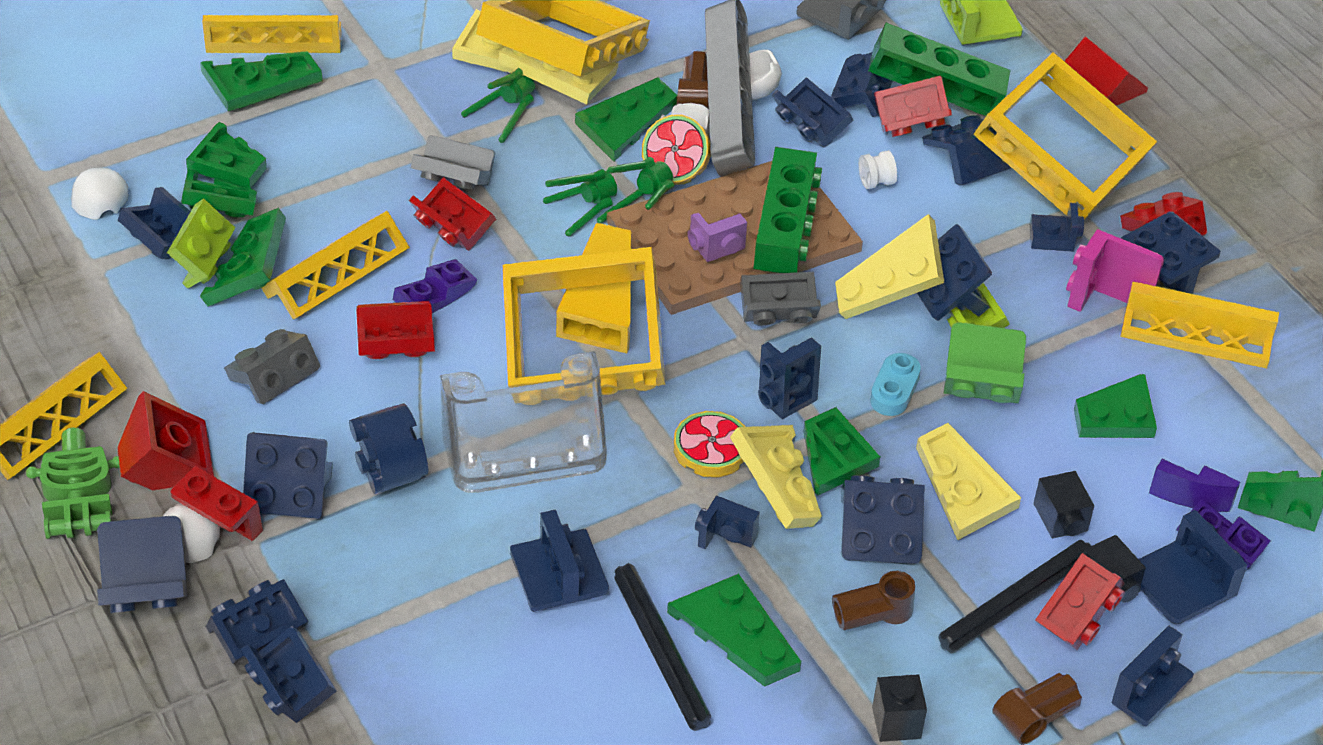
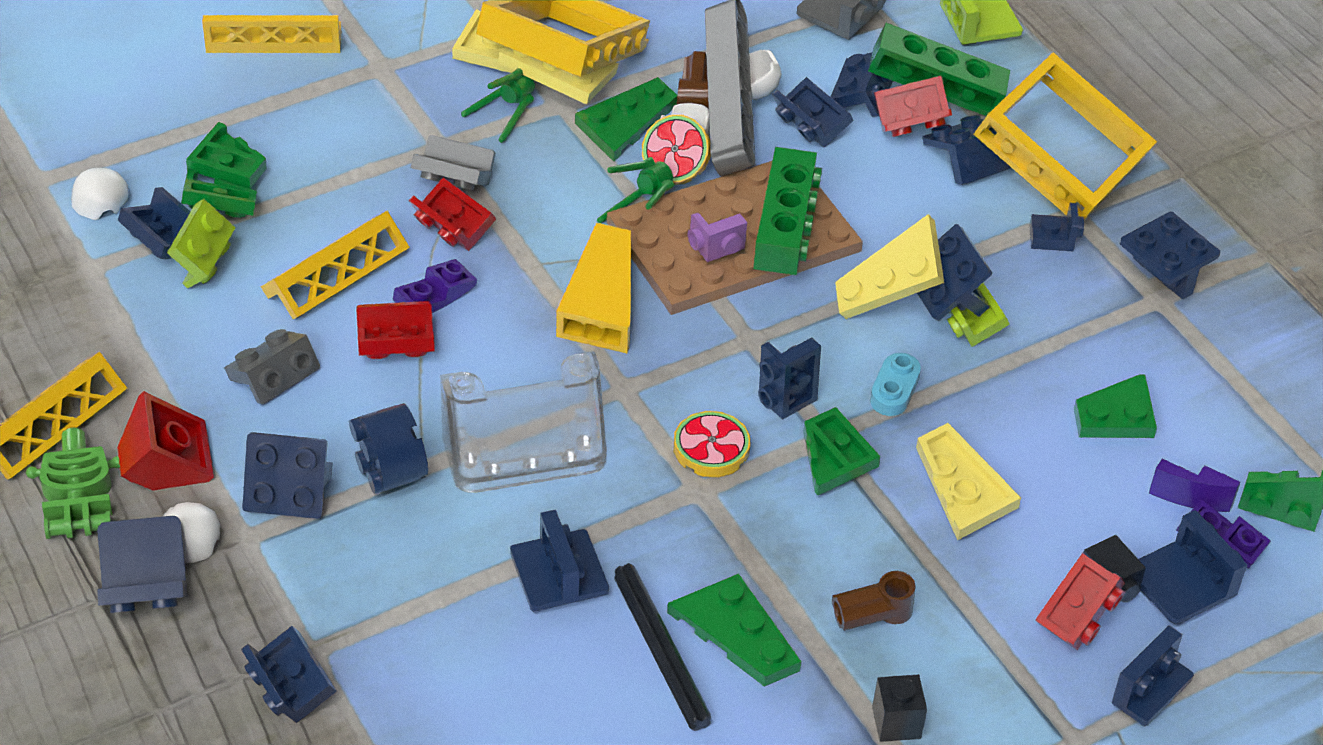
red bracket [170,466,263,541] -> none
green wing [200,51,323,112] -> none
green wing [200,207,286,307] -> none
dark blue bracket [205,579,309,664] -> none
yellow window [502,247,666,404] -> none
green plant [543,169,617,236] -> none
dark blue bracket [695,495,760,549] -> none
light yellow wing [730,425,822,529] -> none
dark grey bracket [740,272,821,326] -> none
dark blue bracket [841,476,925,565] -> none
white wheel [858,150,897,189] -> none
black axle [938,540,1091,654] -> none
bright green bracket [943,322,1026,404] -> none
reddish brown piece [992,673,1082,745] -> none
black brick [1033,471,1095,539] -> none
red slope [1064,36,1148,106] -> none
dark pink bracket [1066,229,1164,312] -> none
red bracket [1120,192,1207,236] -> none
yellow fence [1120,282,1279,369] -> none

